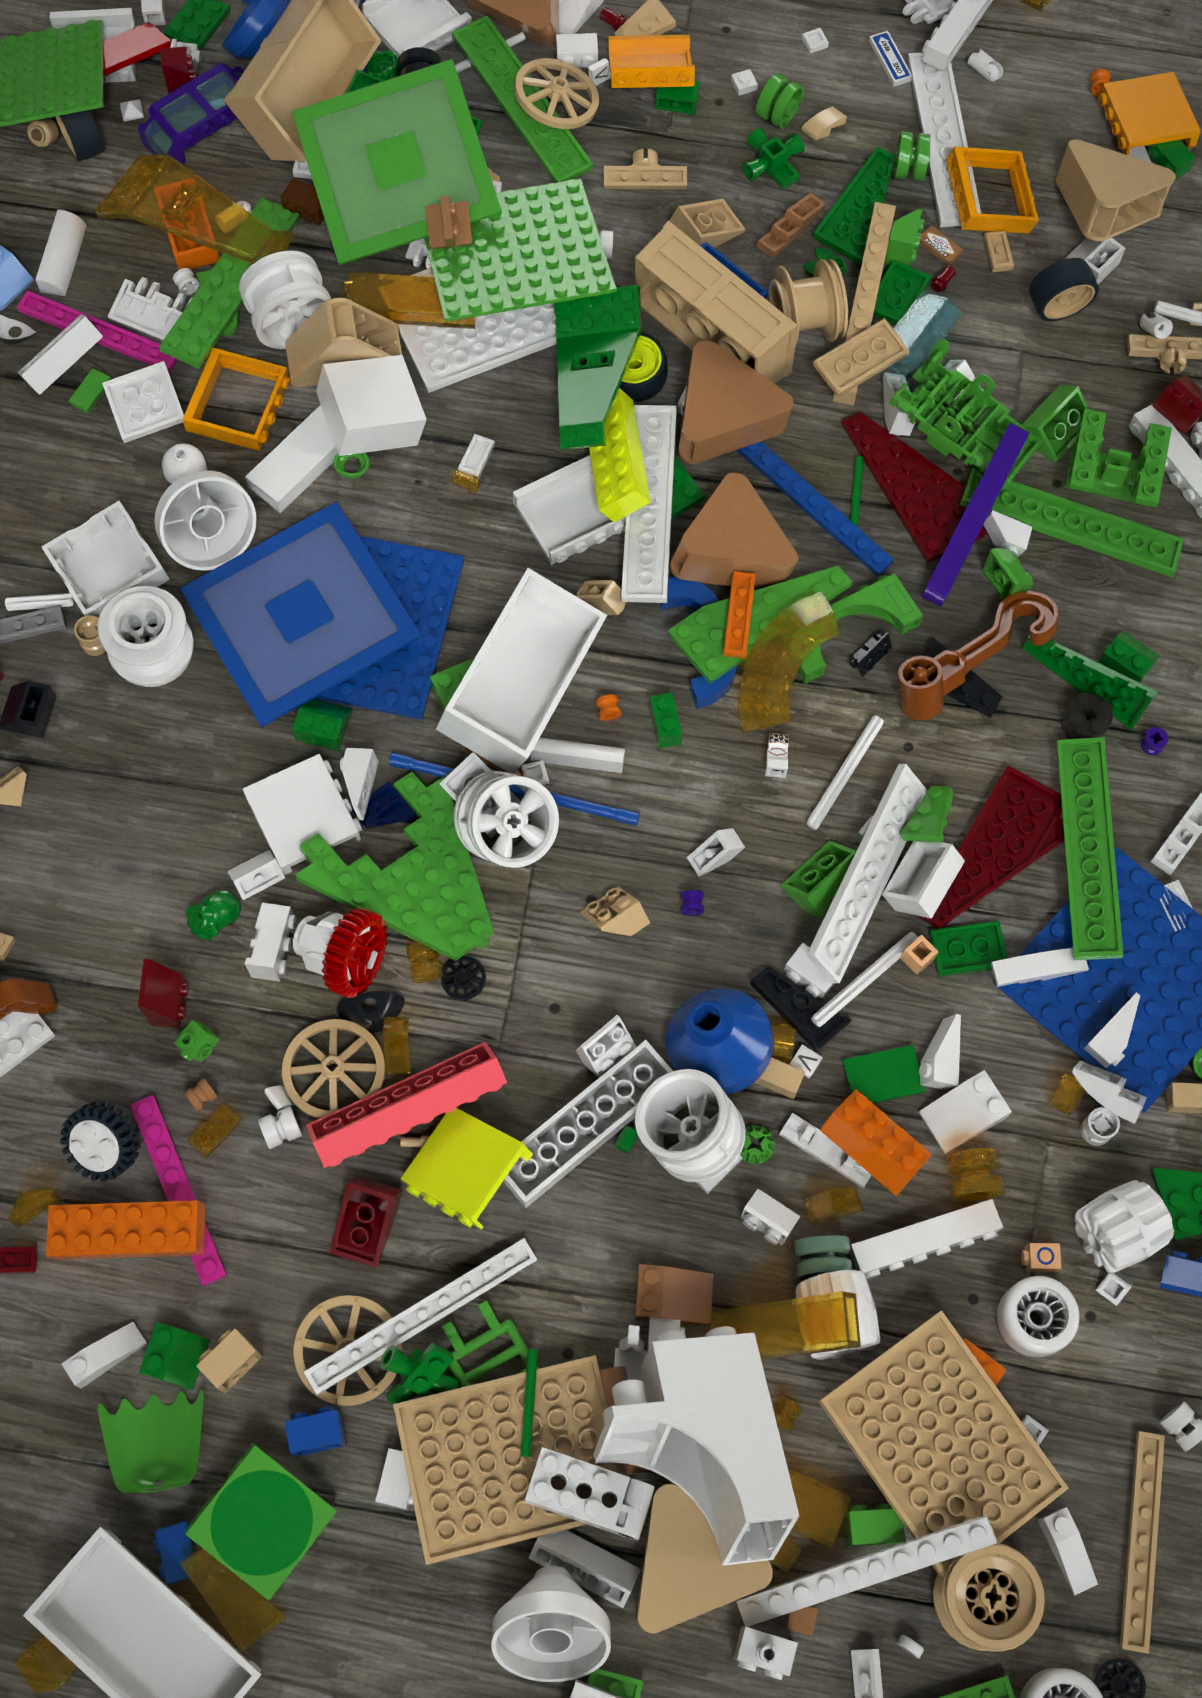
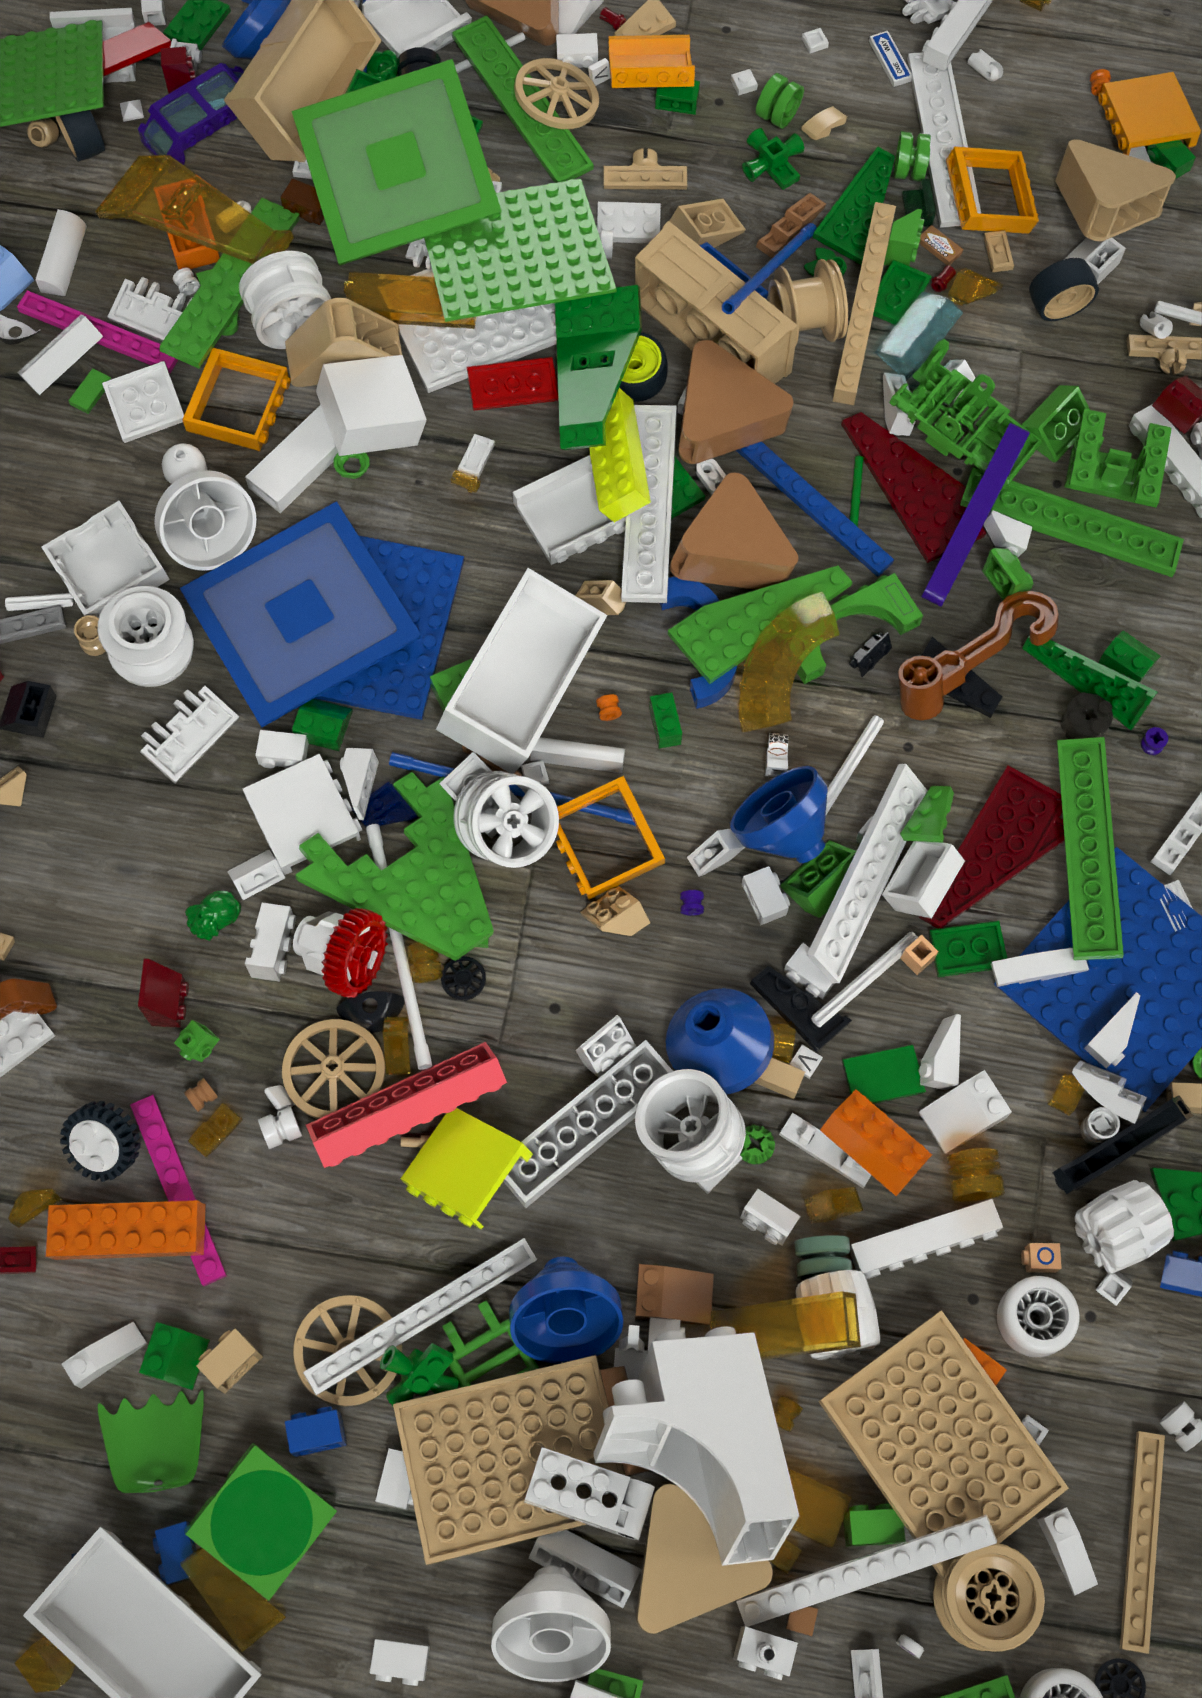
dark red slope [330,1175,403,1268] -> none
medium nougat bracket [425,195,473,249] -> none
green bar [520,1349,538,1458] -> none
green hinge [614,1125,639,1154] -> none
orange tile [723,571,756,659] -> none
tan tile [813,318,910,397] -> none
none -> white hinge [140,686,239,784]
none -> white brick [256,730,309,769]
none -> white piece [366,824,432,1070]
none -> white brick [370,1639,430,1686]
none -> red tile [467,357,558,411]
none -> blue cone [509,1257,623,1364]
none -> light orange window [555,776,665,900]
none -> white plate [597,202,661,243]
none -> white plate [696,459,726,495]
none -> blue piece [722,223,817,314]
none -> blue cone [730,766,828,863]
none -> white brick [741,866,790,925]
none -> clear green panel [902,179,936,227]
none -> clear yellow slope [948,268,1003,306]
none -> black arch [1052,1095,1194,1194]

